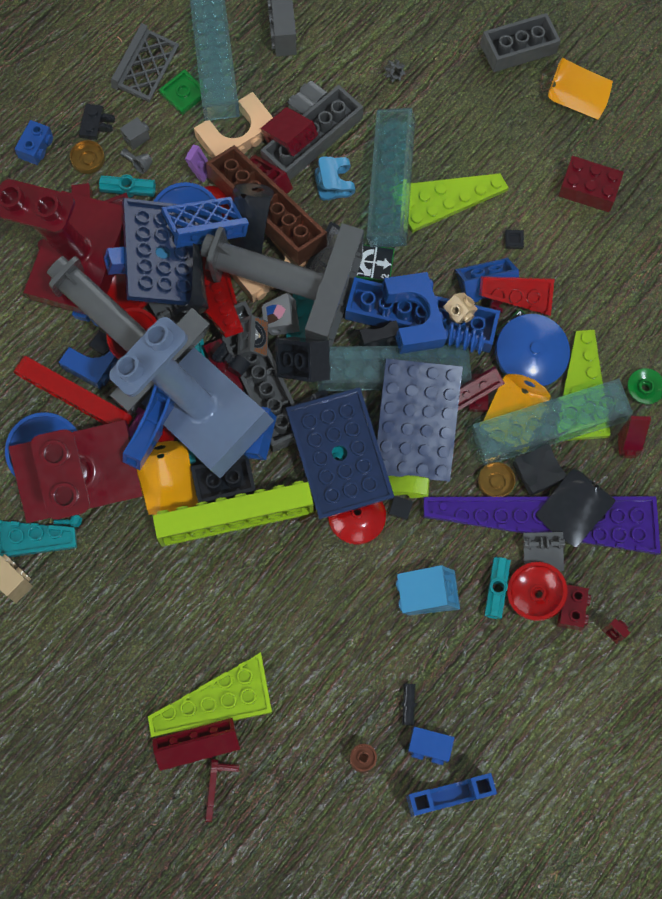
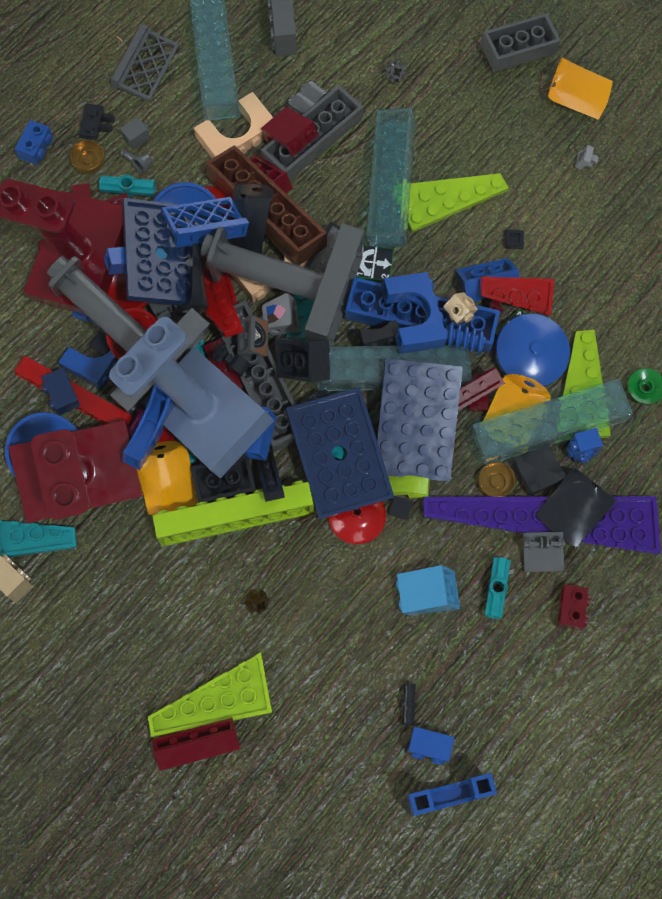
teal hand [54,515,83,528] -> none
green tile [158,69,208,115] -> none
medium lavender hinge [185,145,208,182] -> none
dark red piece [205,759,239,822] -> none
dark azure piece [314,156,356,201] -> none
copper wheel [350,744,377,773] -> none
red dish [507,562,568,621] -> none
dark red brick [558,156,624,213] -> none
dark red plate [602,618,631,644] -> none
dark red slope [618,416,651,458] -> none
none -> dark blue brick [41,368,81,415]
none -> dark brown gear [244,589,270,614]
none -> black tile [255,452,285,502]
none -> blue brick [567,428,603,463]
none -> light grey tile [575,145,599,170]

